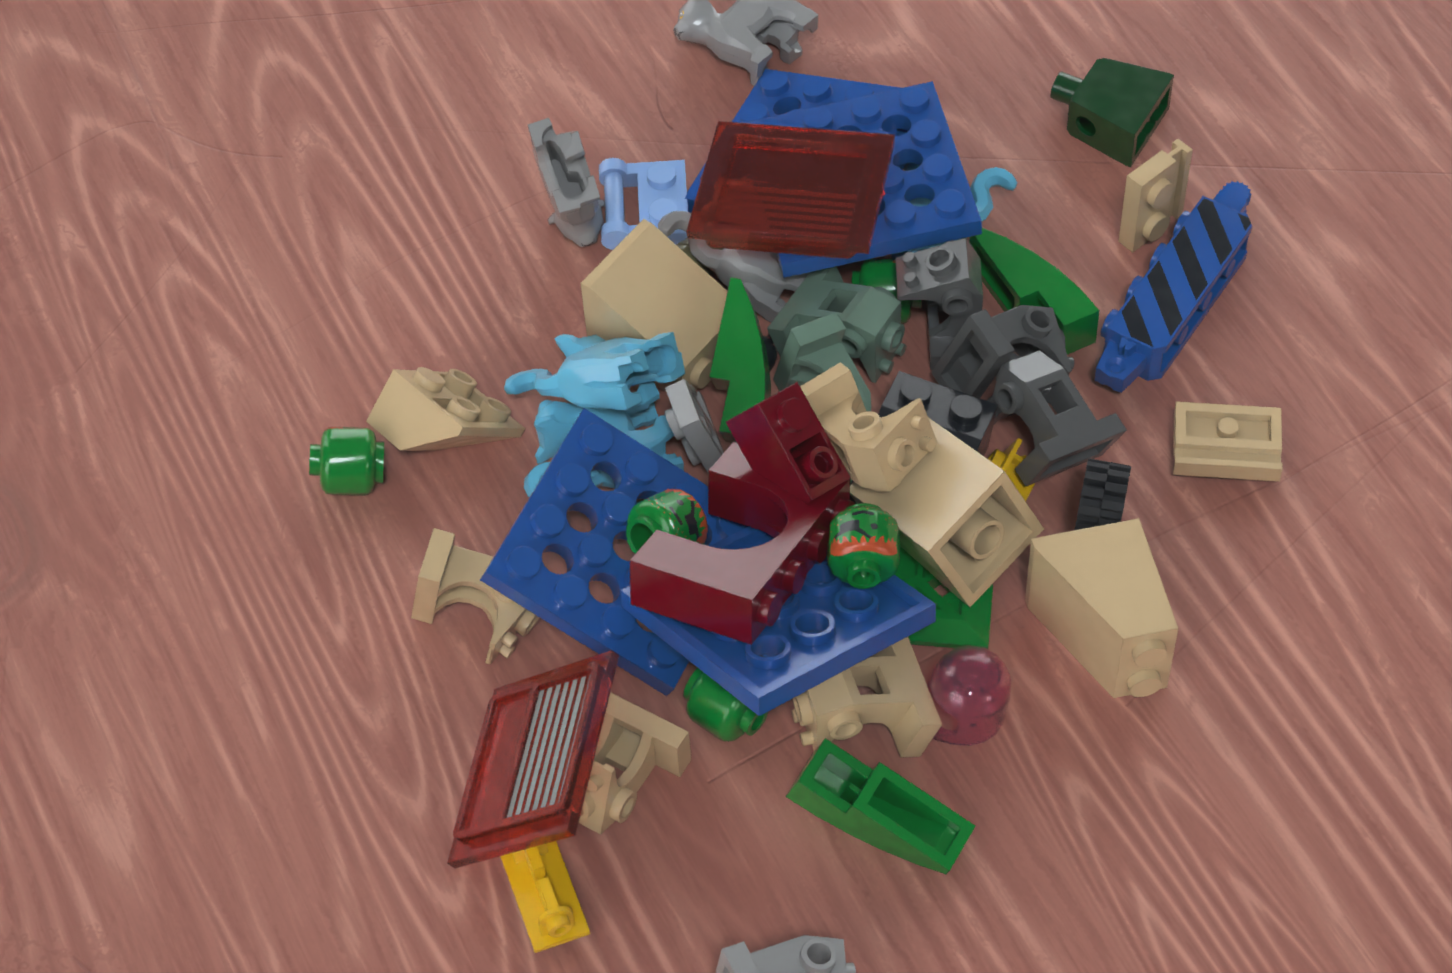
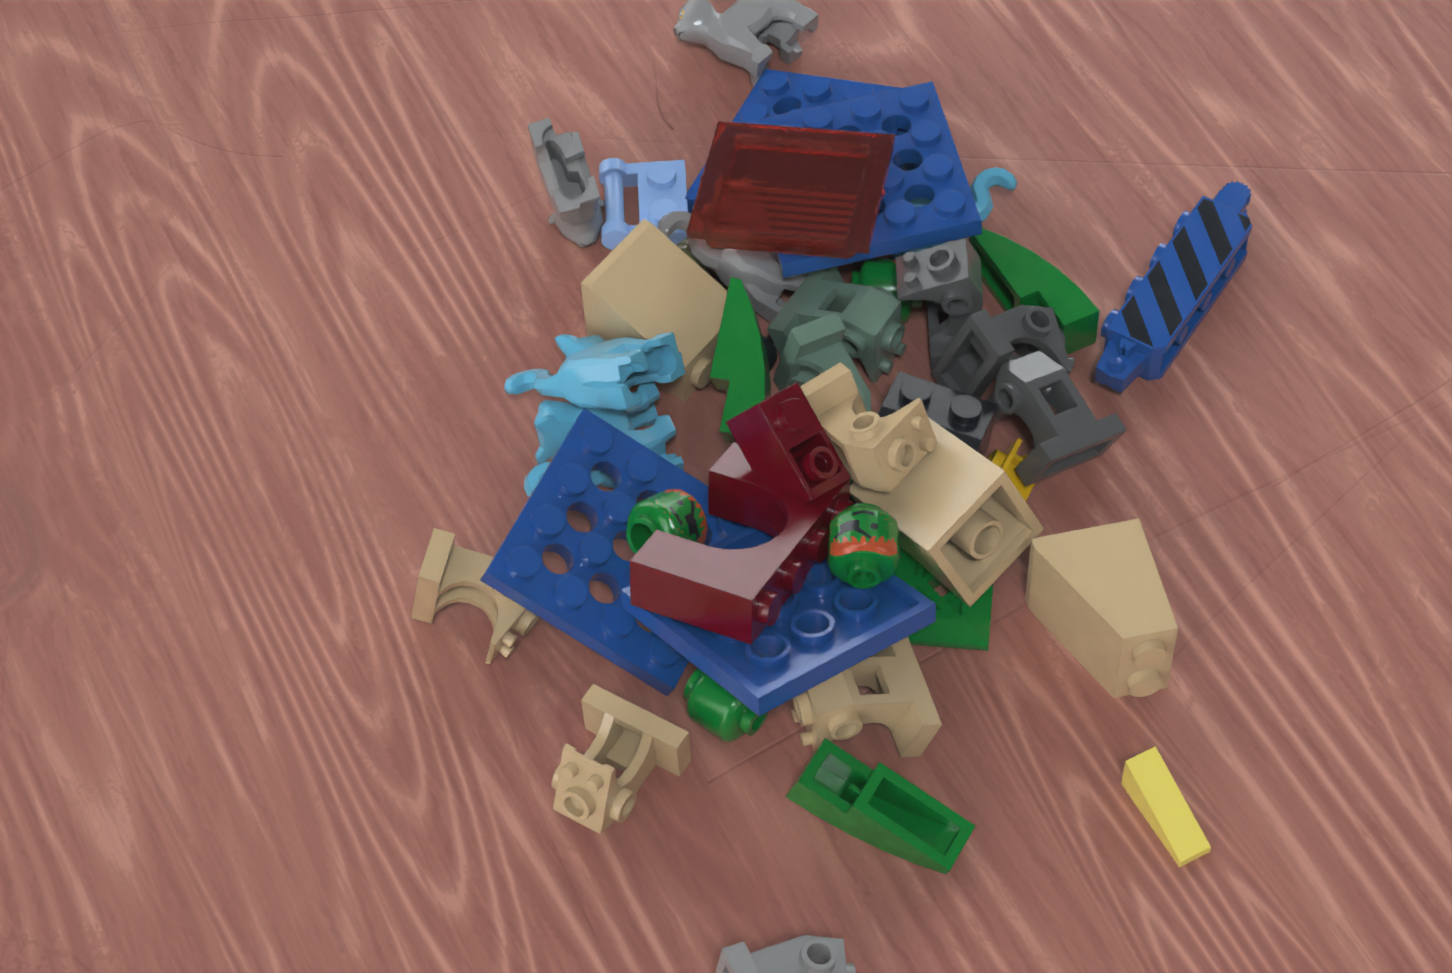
green head [309,427,384,496] -> none
tan slope [366,367,525,451] -> none
clear red piece [447,650,619,868] -> none
yellow hinge [499,826,590,953] -> none
light grey wing [664,379,724,474] -> none
clear pink helmet [927,645,1012,746] -> none
dark green torso [1050,58,1174,167] -> none
black tyre [1075,458,1131,530] -> none
tan plate [1118,139,1193,253] -> none
tan plate [1173,402,1282,482] -> none
none -> light yellow piece [1121,746,1211,868]

